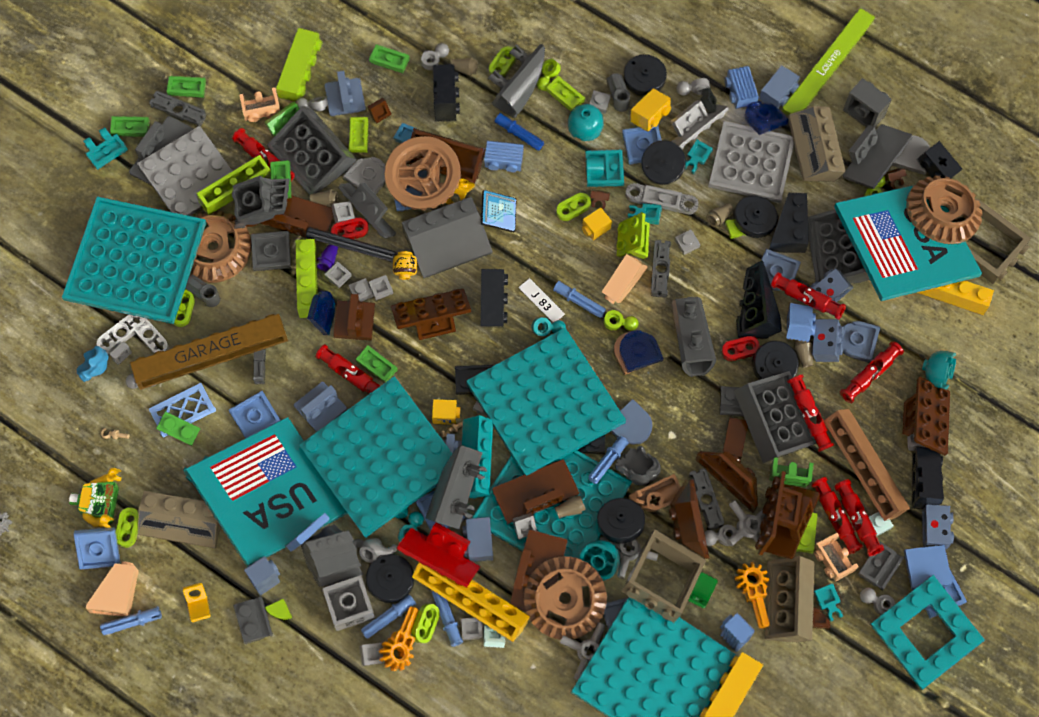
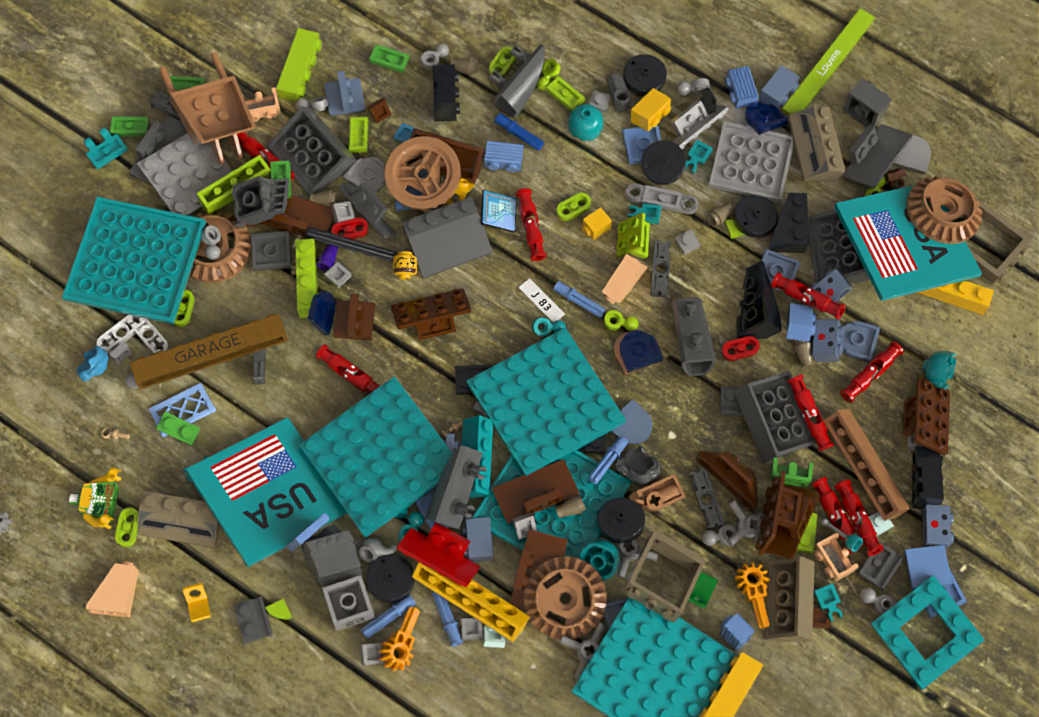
medium blue tile [73,527,121,570] -> none
medium blue axle [100,606,162,635] -> none
dark grey piece [185,274,220,307] -> none
medium blue tile [229,391,281,439] -> none
sand blue brick [244,556,281,596] -> none
bright green plate [264,102,299,137] -> none
sand blue bracket [294,382,347,432] -> none
light grey plate [349,278,374,301] -> none
bright green plate [356,345,398,383] -> none
light grey plate [368,275,393,300] -> none
lime plate [411,604,440,643] -> none
yellow brick [432,399,461,425] -> none
black wedge [481,269,508,328] -> none
teal plate [585,150,624,187] -> none
reddish brown tile [590,189,610,209] -> none
reddish brown wedge [669,479,710,559] -> none
reddish brown tile [723,417,748,460] -> none
black wheel [752,341,799,380] -> none
black brick [917,141,963,179] -> none
none -> medium nougat piece [159,52,256,165]
none -> light grey plate [201,225,221,260]
none -> red piece [516,188,547,262]
none -> teal hinge [821,518,863,552]

